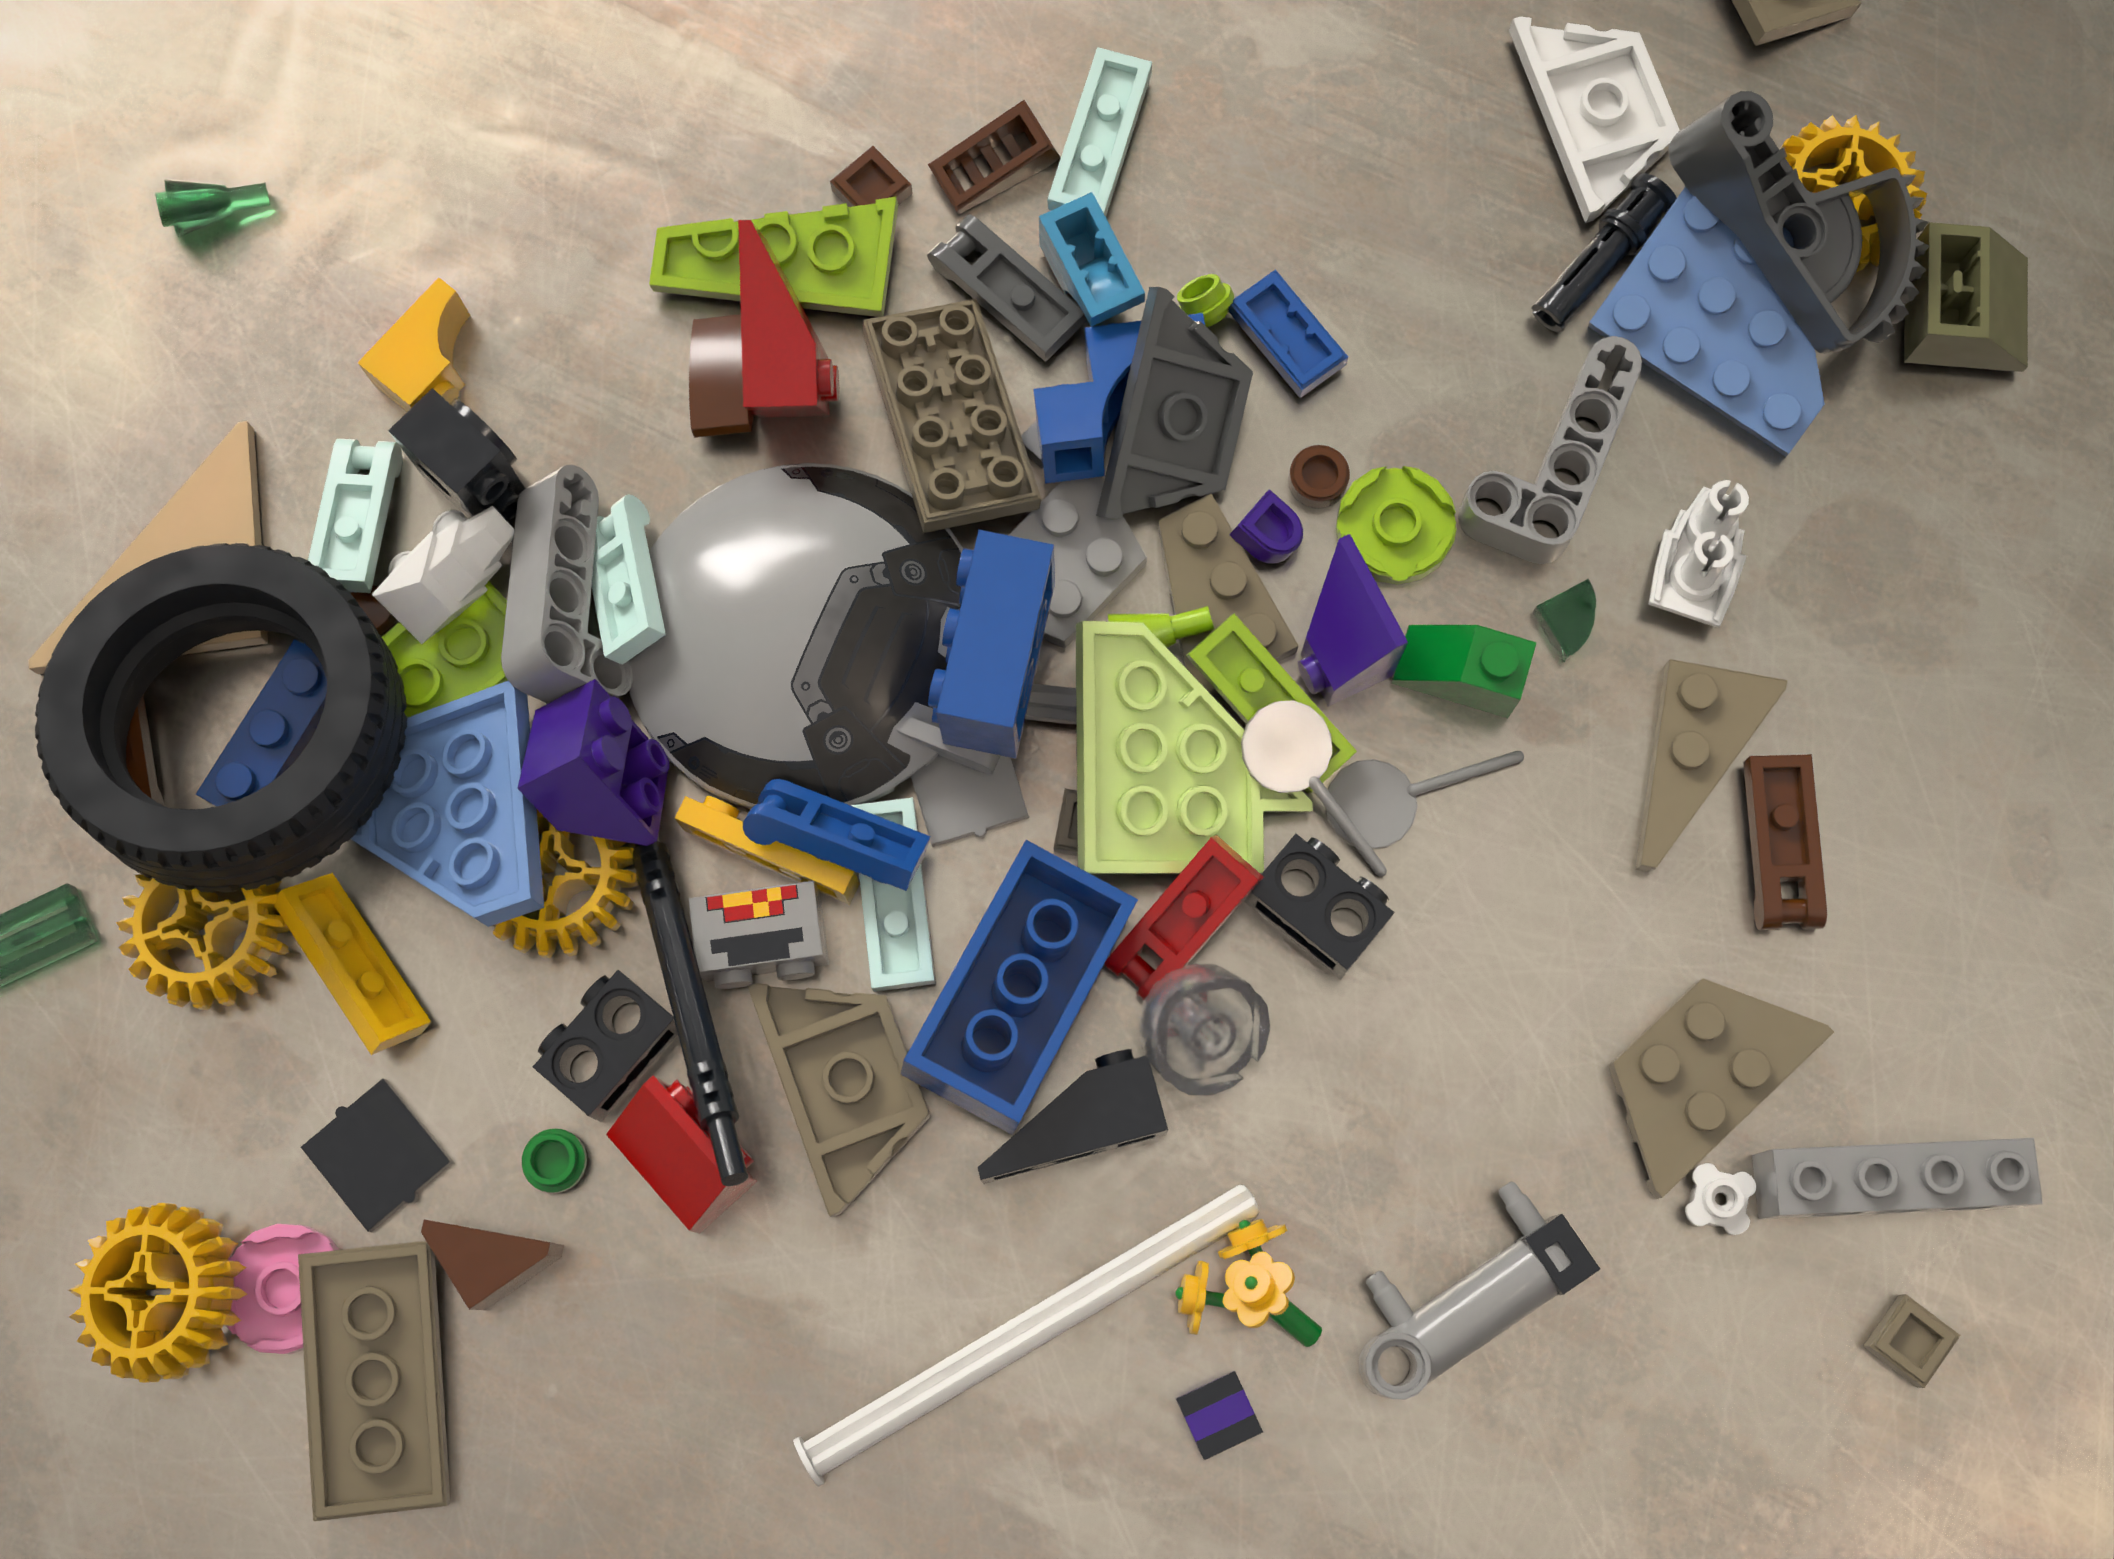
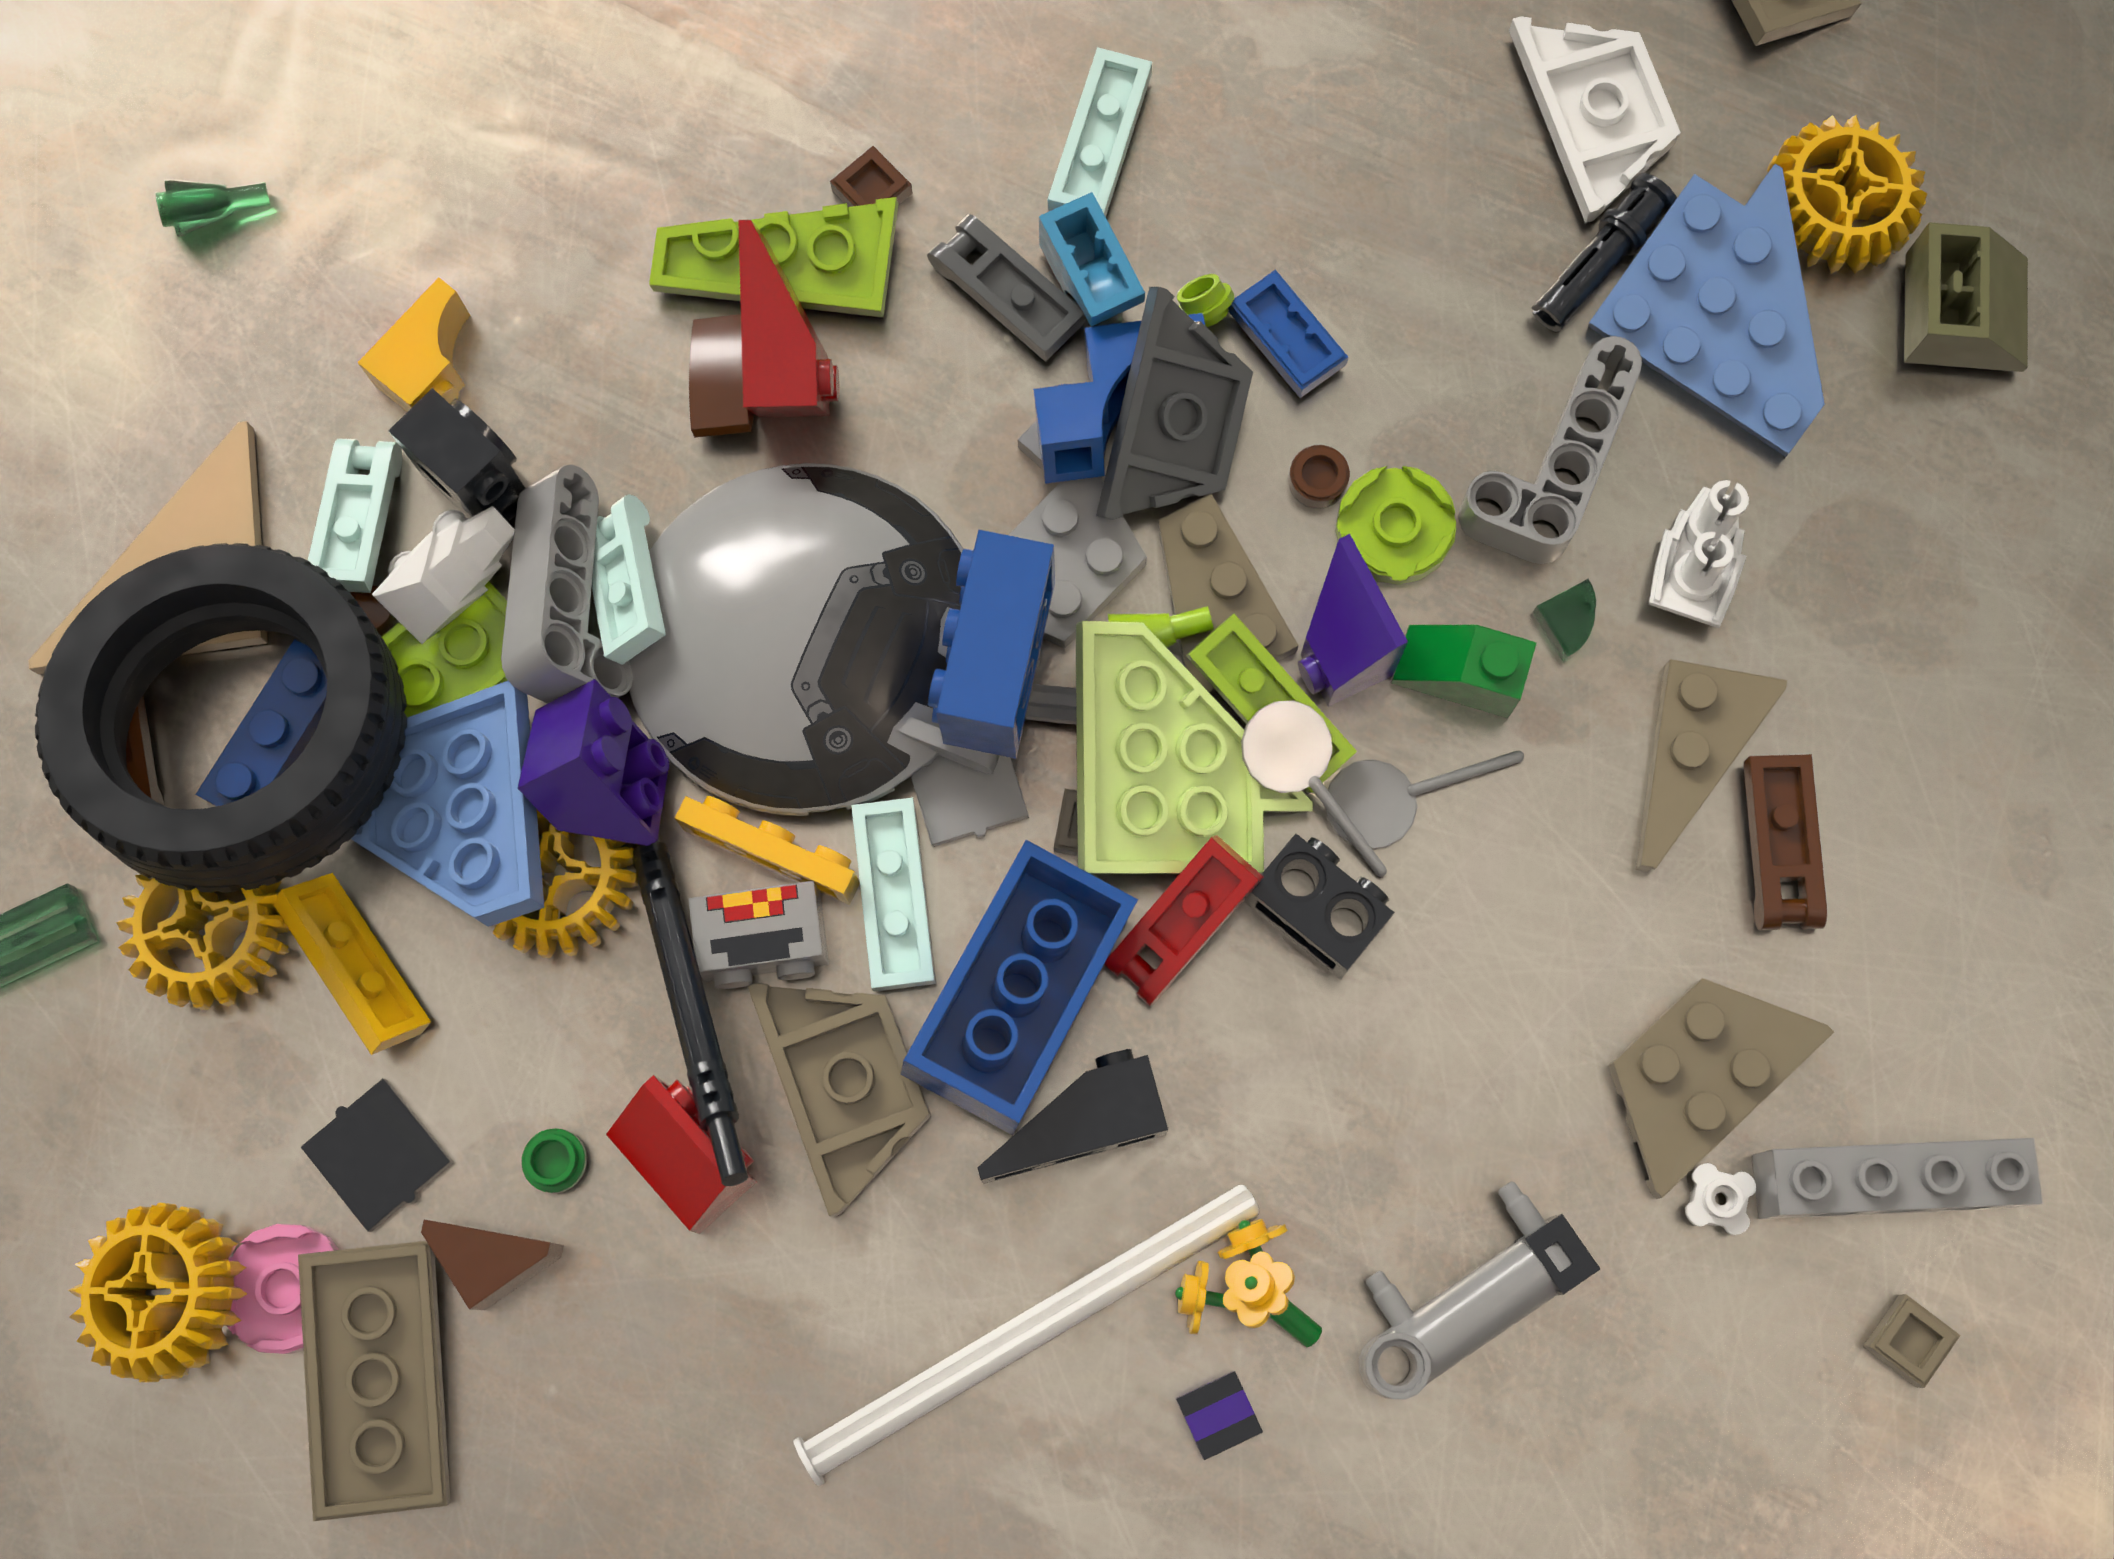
black brick [532,970,678,1122] -> none
blue plate [743,779,931,891] -> none
dark tan tile [862,299,1041,533] -> none
reddish brown slope [928,100,1061,215] -> none
clear cylinder [1138,964,1271,1096] -> none
dark purple tile [1229,489,1303,563] -> none
dark grey arm [1669,91,1930,354] -> none

